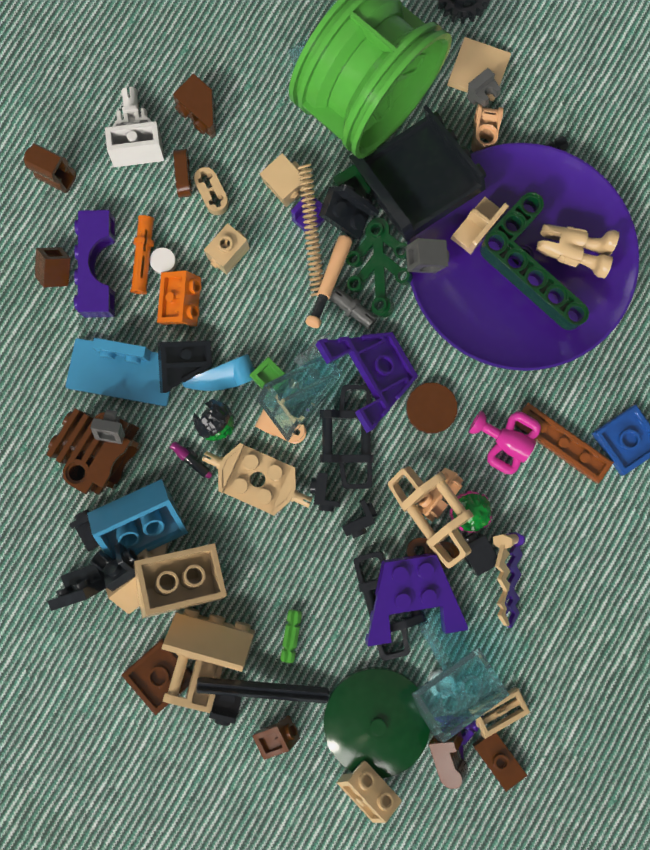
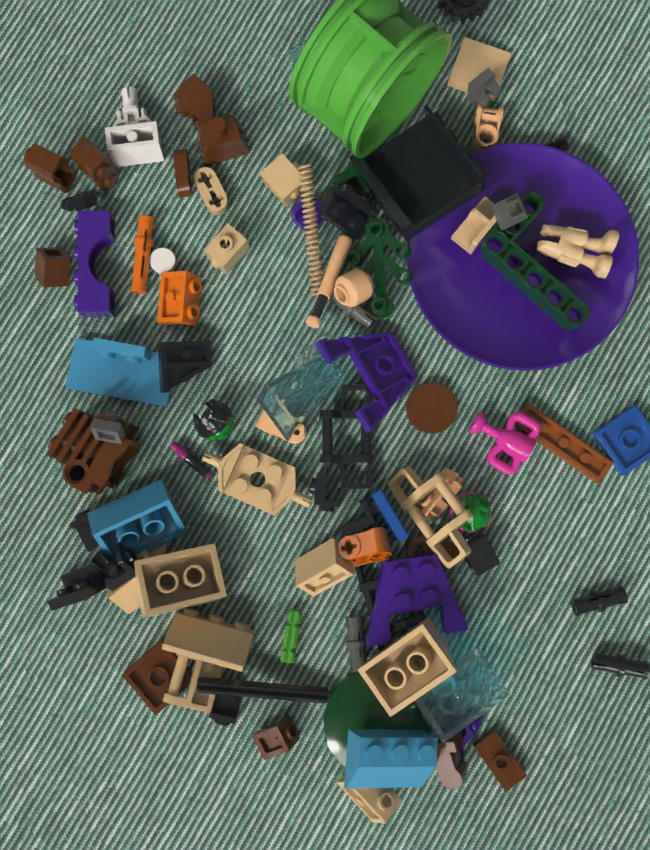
dark azure piece [182,354,255,391] -> none
bright green panel [249,357,287,398] -> none
dark grey brick [406,238,449,273] -> none
tan tile [470,687,530,739] -> none
piece [493,532,525,628] -> none
none -> black piece [61,193,98,212]
none -> reddish brown brick [70,137,119,191]
none -> reddish brown torso [198,115,250,167]
none -> tan panel [295,538,354,596]
none -> light nougat head [334,269,373,307]
none -> orange piece [338,527,392,567]
none -> dark azure slope [344,729,438,789]
none -> dark grey pin [345,615,366,672]
none -> tan slope [358,617,458,717]
none -> blue tile [369,490,409,542]
none -> dark grey tile [491,193,528,231]
none -> black pin [570,586,628,616]
none -> black pin [591,652,650,679]

